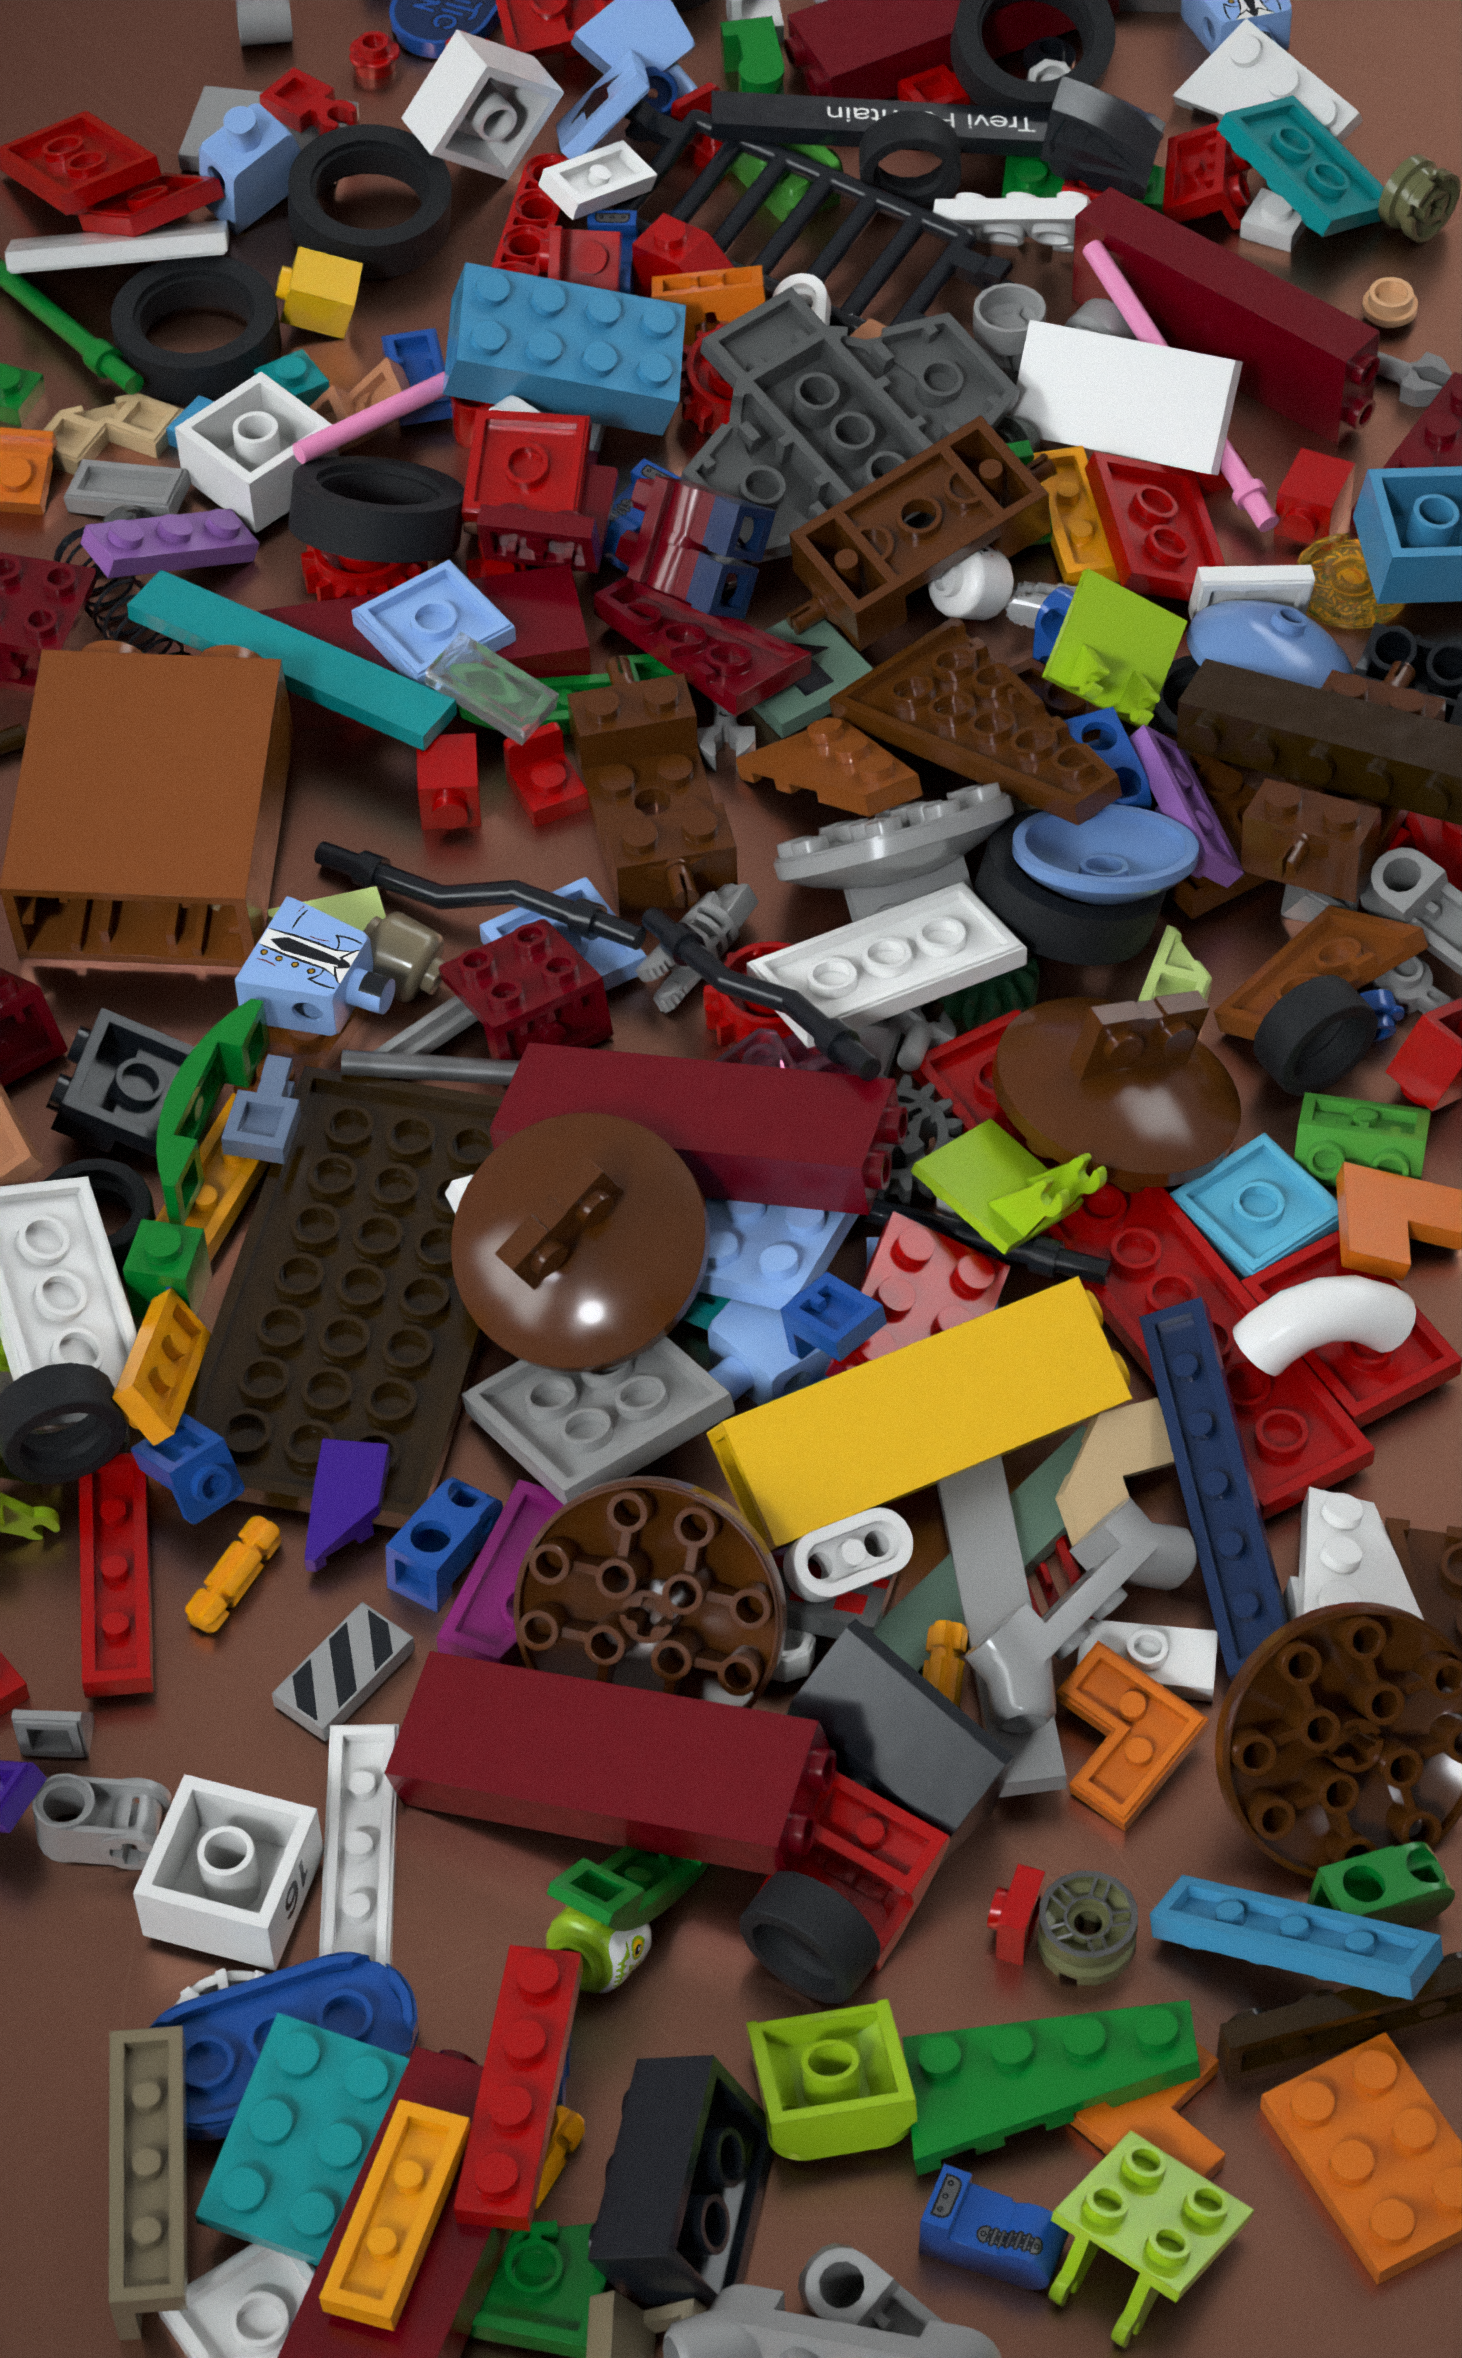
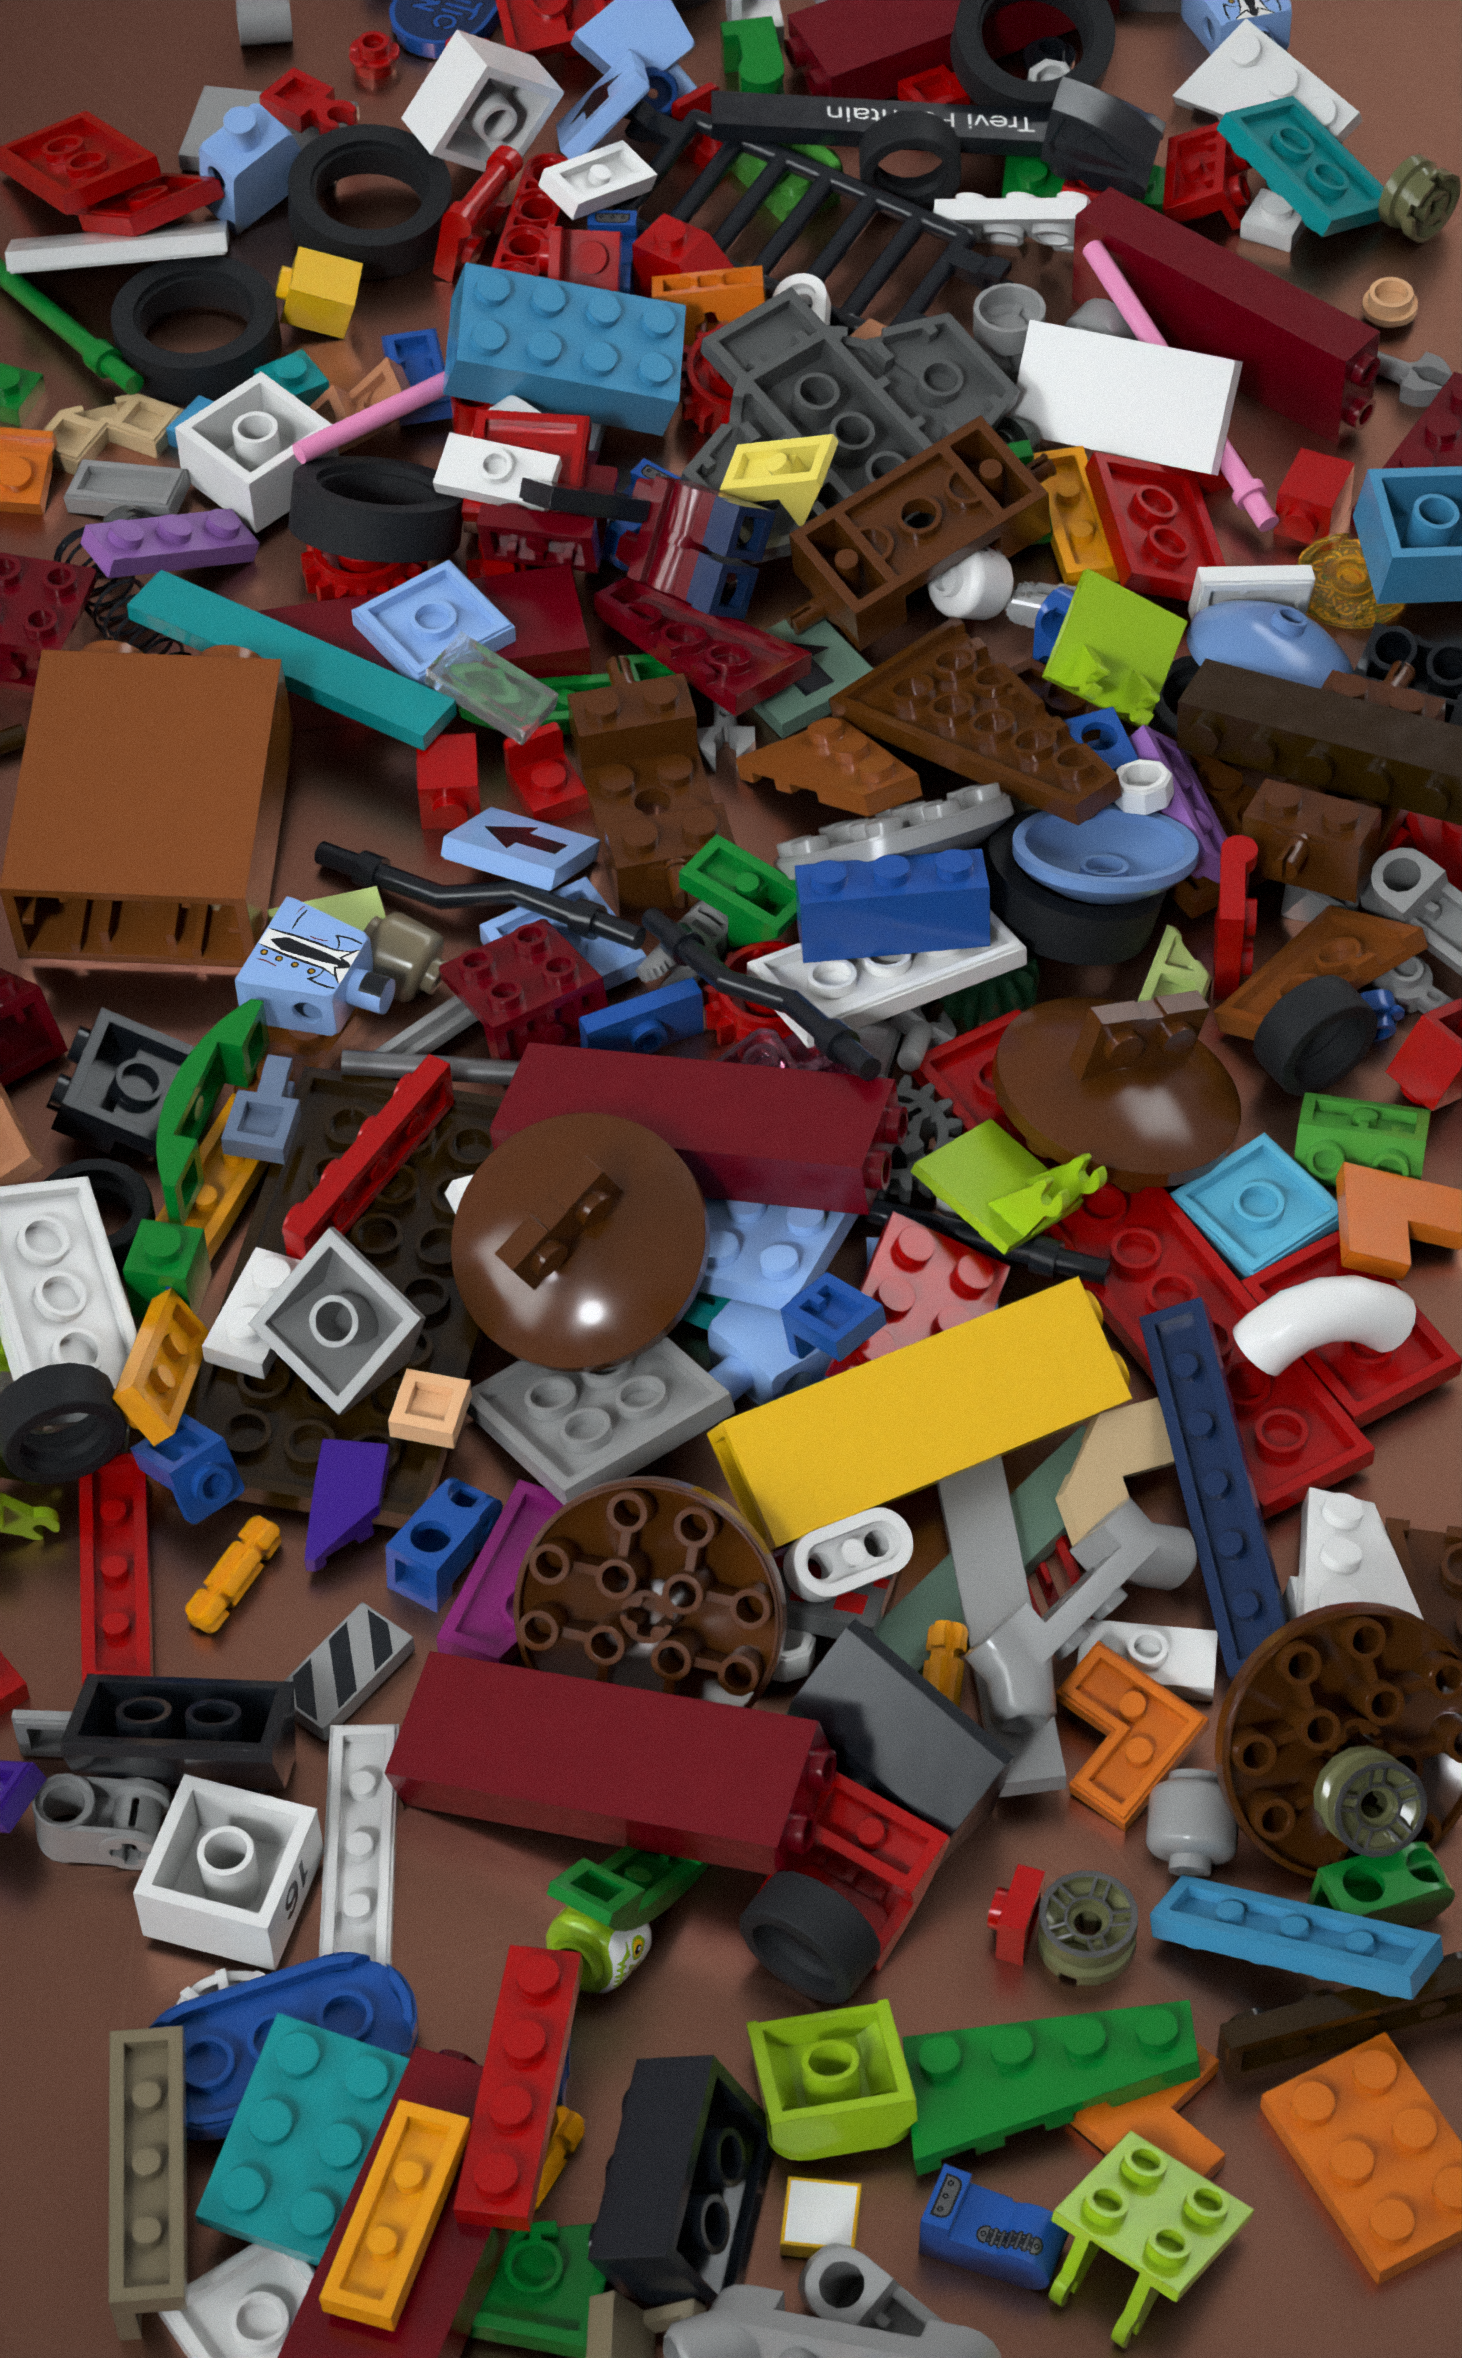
none -> black slope [60,1674,296,1793]
none -> white plate [202,1247,301,1380]
none -> light grey slope [248,1227,426,1415]
none -> red plate [282,1054,454,1260]
none -> light nougat plate [388,1368,472,1449]
none -> red plate [433,145,523,283]
none -> white plate [433,432,562,512]
none -> light blue tile [440,807,600,891]
none -> black tile [519,477,650,524]
none -> blue plate [579,977,704,1054]
none -> green slope [679,834,797,947]
none -> light yellow slope [720,434,839,526]
none -> white tile [780,2176,862,2258]
none -> blue brick [794,849,990,963]
none -> white tile [1114,759,1174,815]
none -> light grey head [1146,1768,1239,1878]
none -> red plate [1213,835,1258,1000]
none -> olive wheel [1314,1745,1427,1858]

